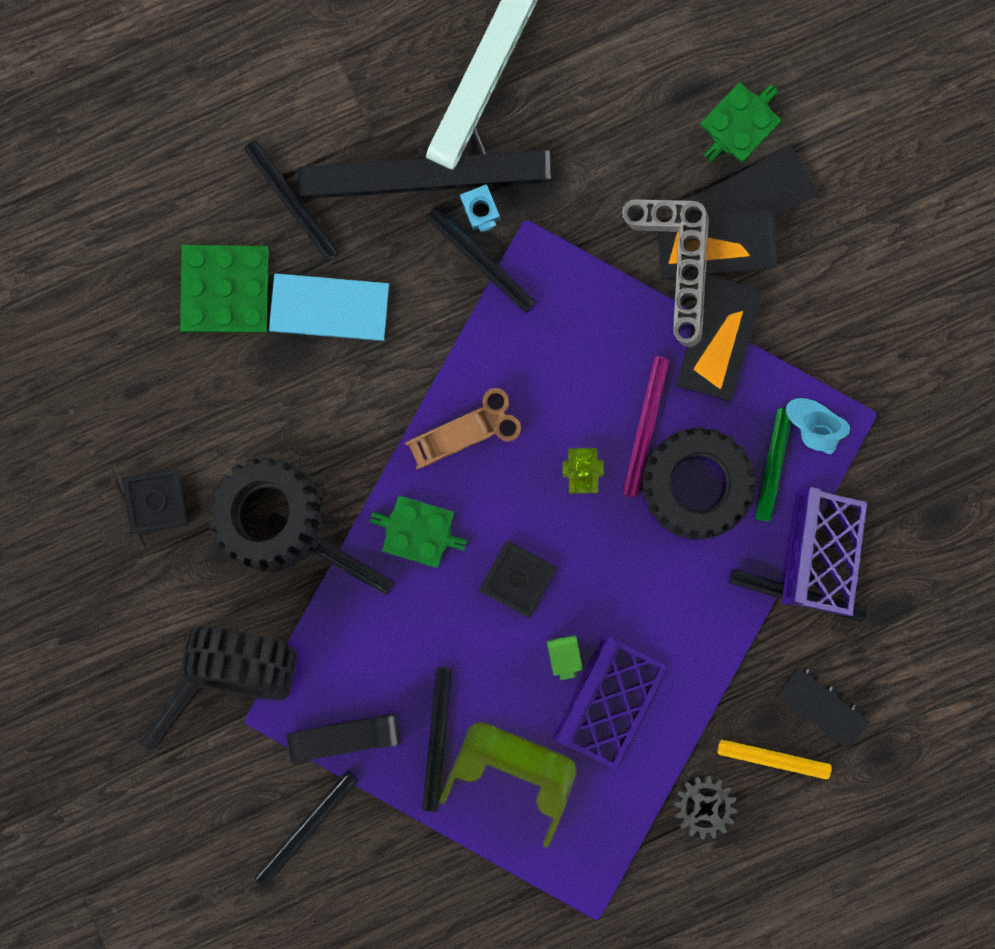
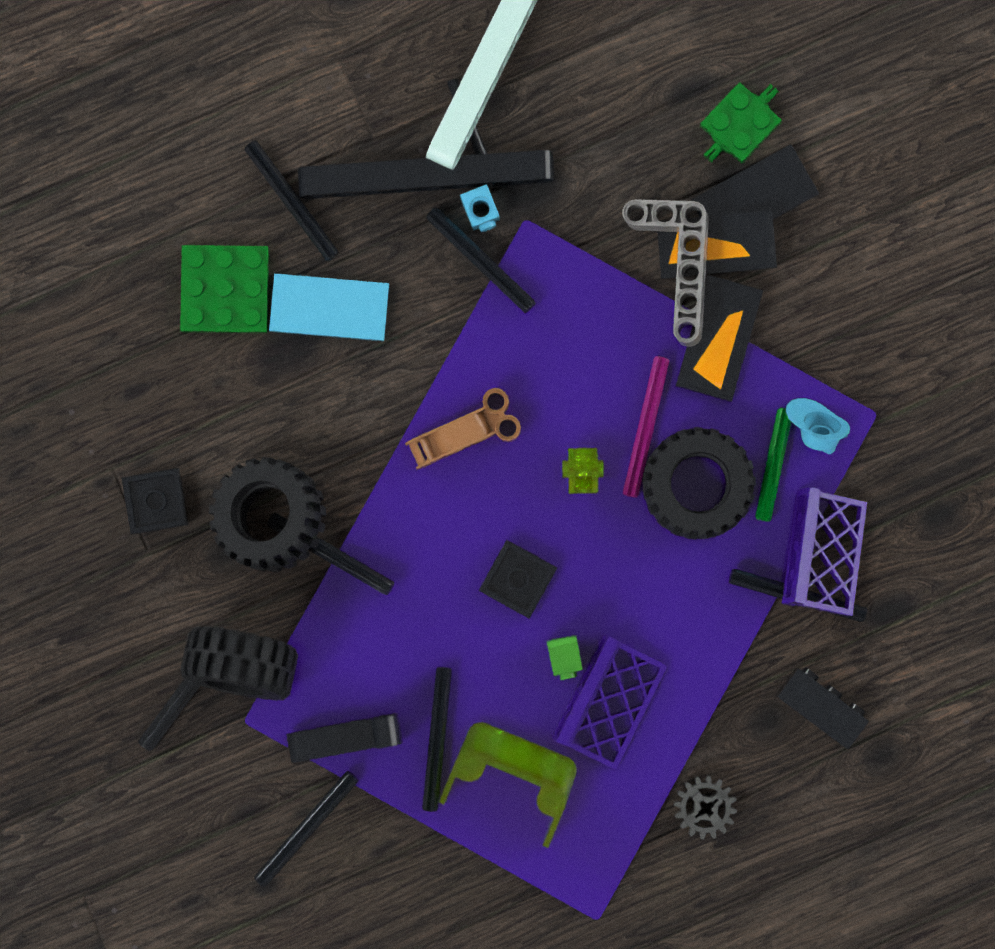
green plate [370,495,467,568] -> none
yellow axle [717,739,832,780] -> none

